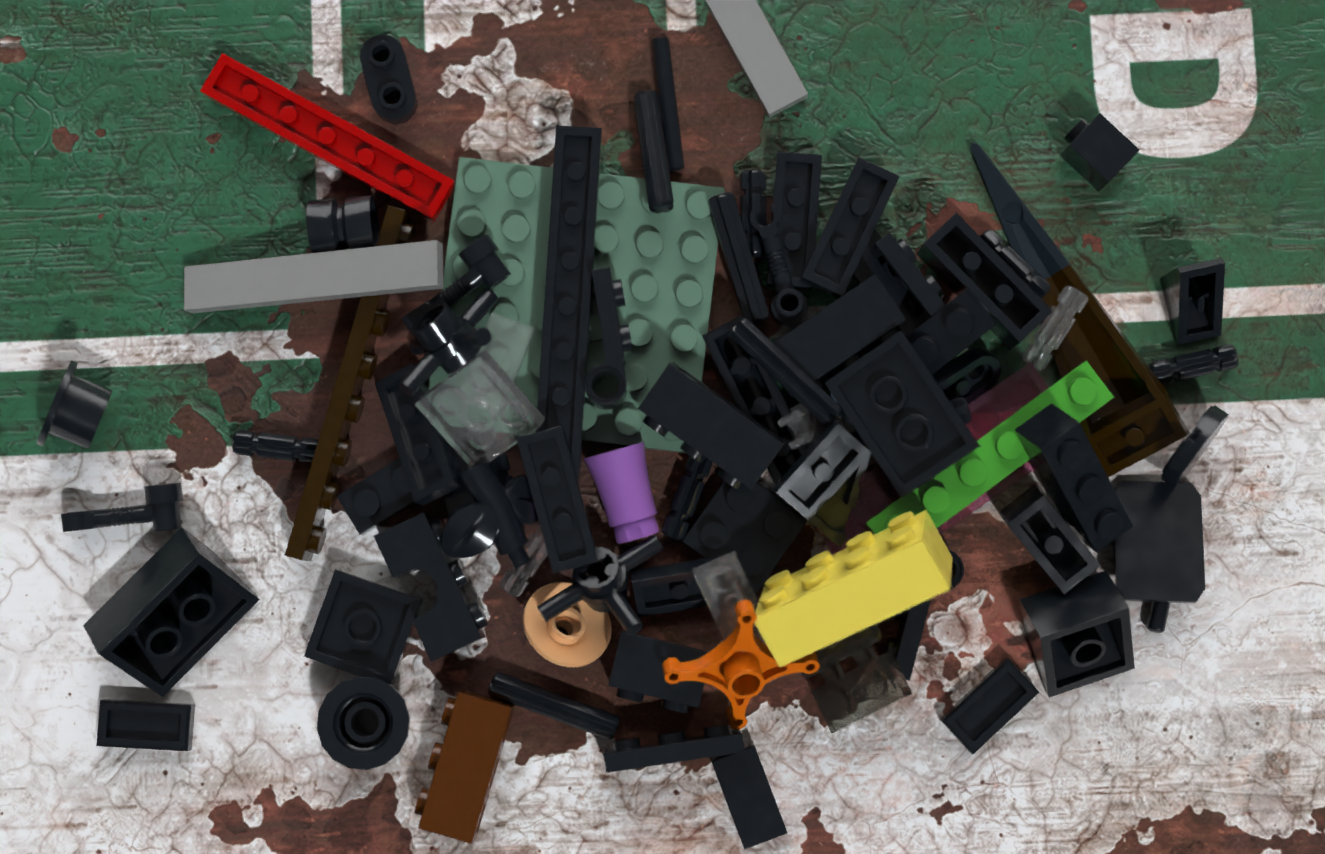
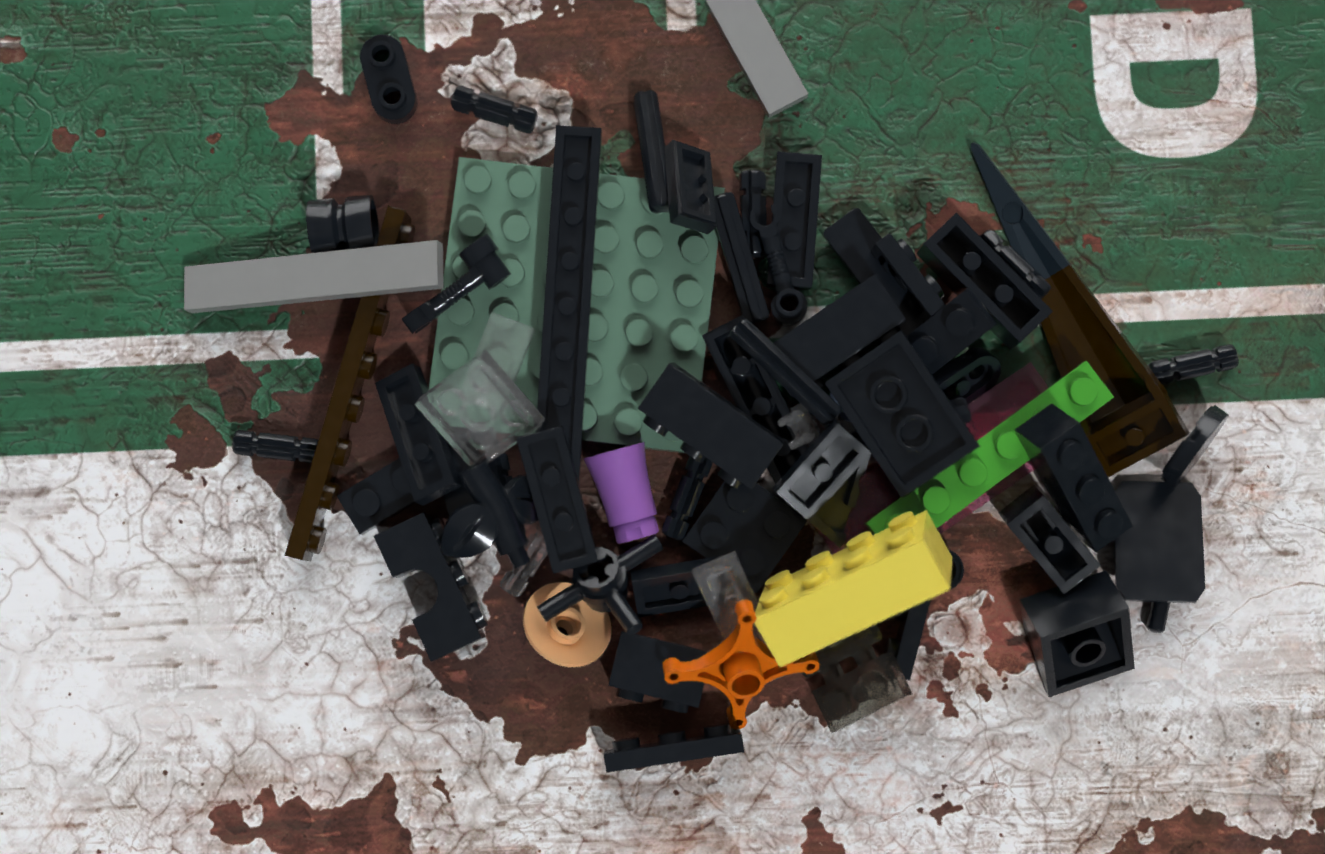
black piece [36,360,112,449] -> none
black brick [61,483,183,532] -> none
black slope [83,527,260,697] -> none
black tile [96,699,195,751] -> none
red plate [200,53,456,222] -> none
black plate [304,570,423,686] -> none
black piece [317,676,410,770] -> none
black bar [399,288,498,396] -> none
reddish brown brick [414,690,515,844] -> none
black axle [488,672,620,740] -> none
black plate [585,268,633,410] -> none
black bar [652,37,685,171] -> none
black tile [712,745,788,849] -> none
black plate [800,157,900,299] -> none
black tile [939,658,1039,755] -> none
clear axle [1022,286,1088,370] -> none
black brick [1060,113,1139,192] -> none
black slope [1160,258,1225,345] -> none
none -> black axle [451,85,538,134]
none -> black plate [664,140,717,234]

